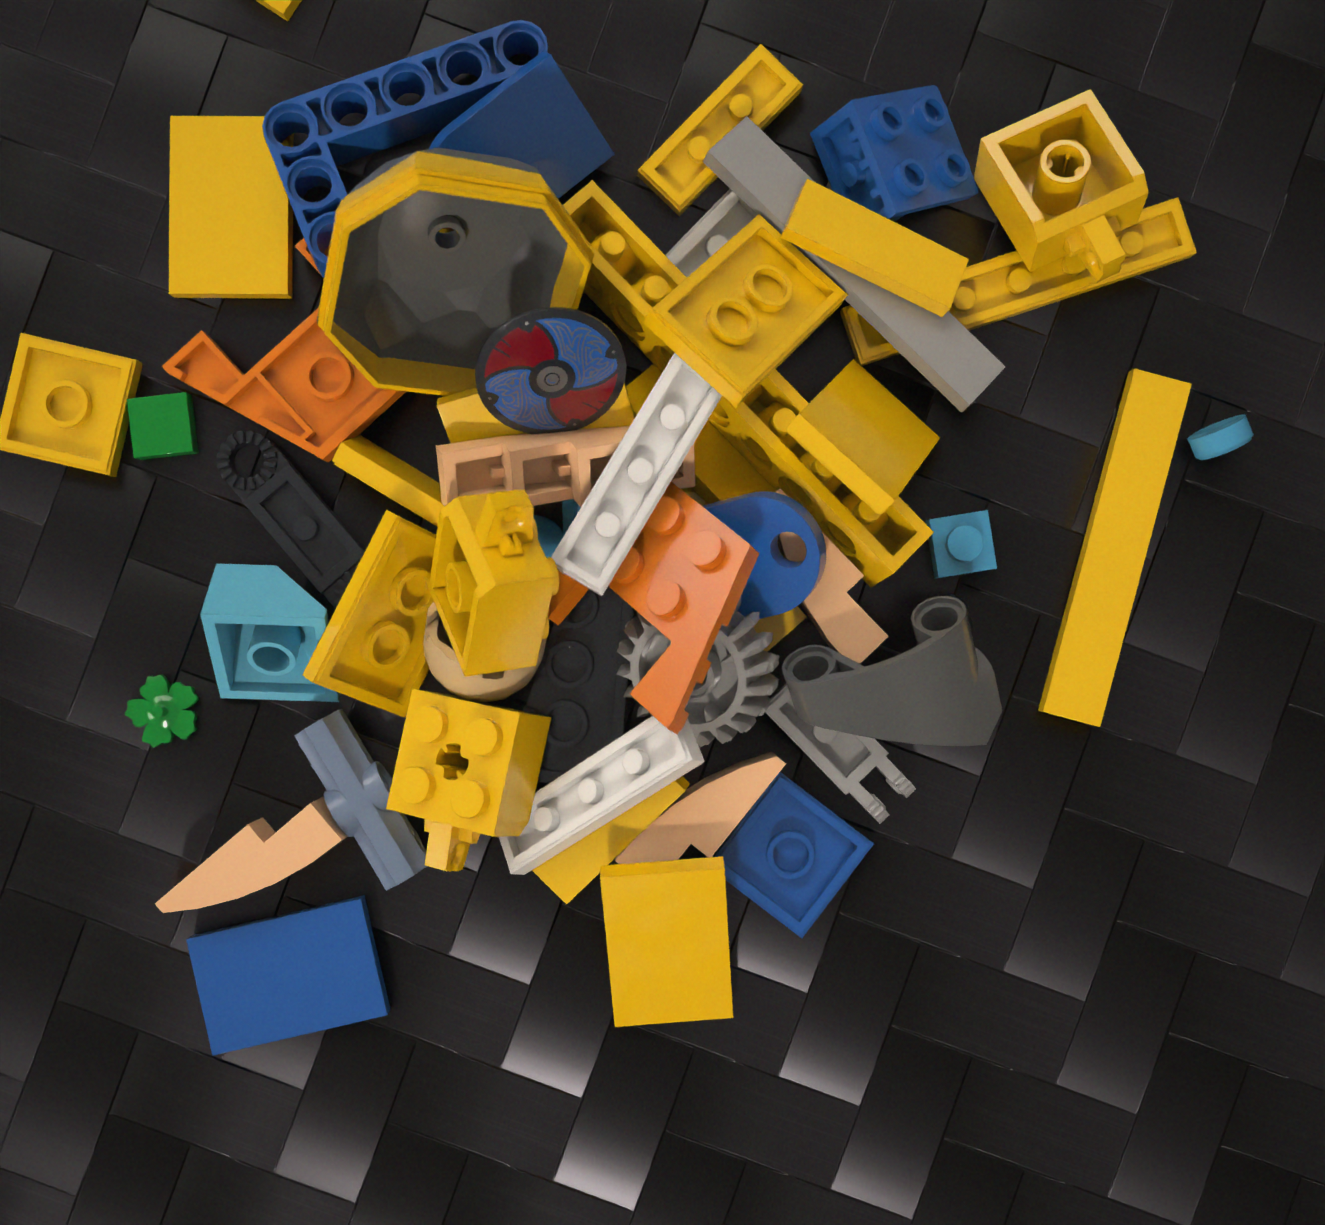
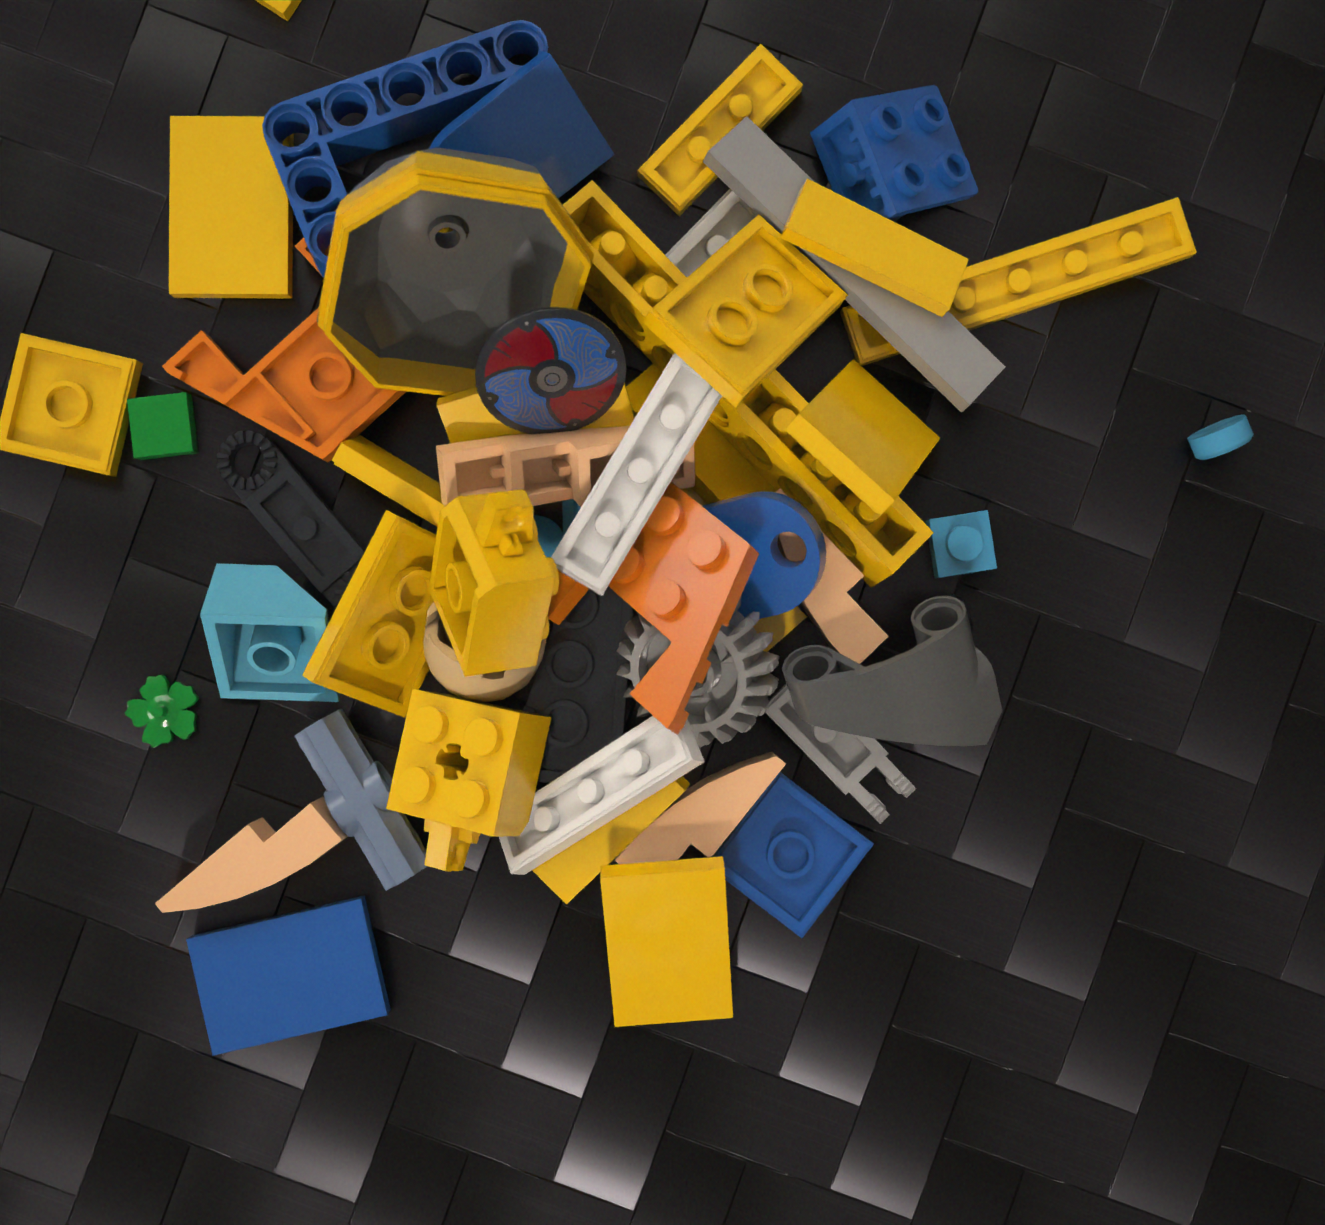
yellow hinge [974,89,1149,282] -> none
yellow tile [1038,368,1192,727] -> none

